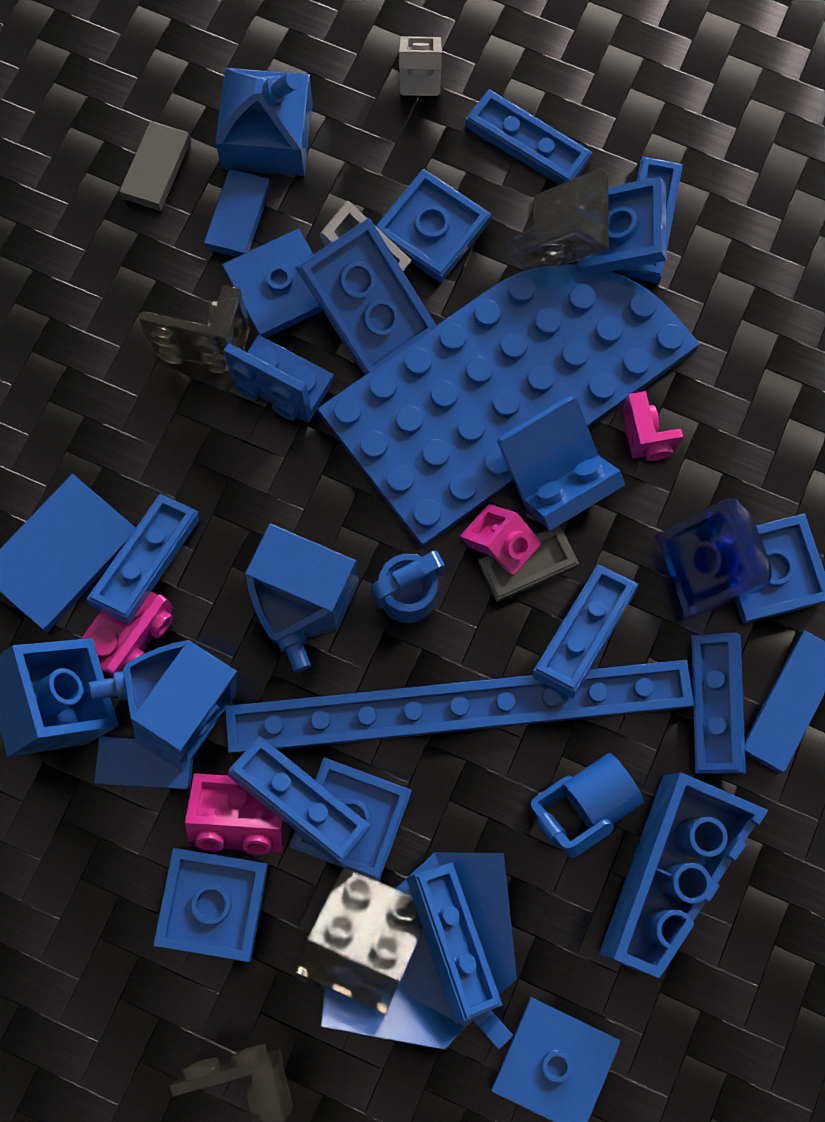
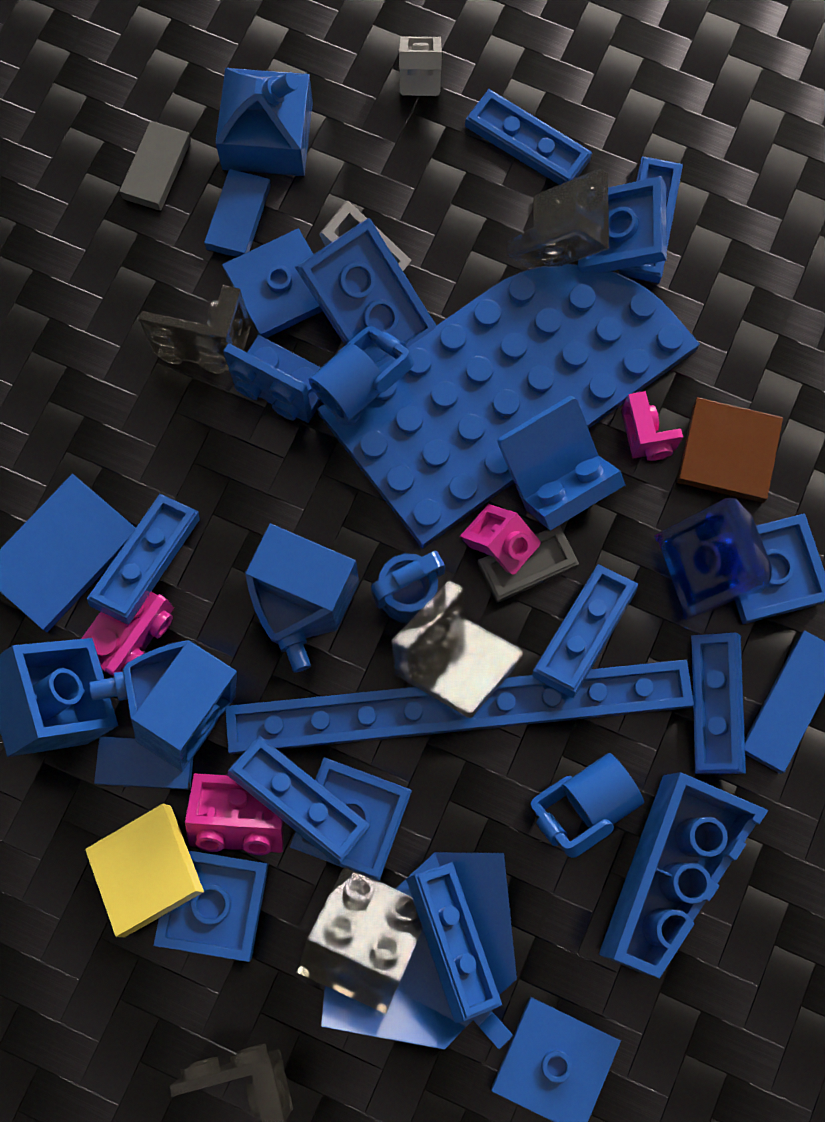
blue plate [376,169,492,283] -> none
none -> light yellow tile [85,804,204,937]
none -> blue piece [309,326,414,423]
none -> clear smoke bracket [392,581,523,718]
none -> reddish brown tile [677,397,783,503]

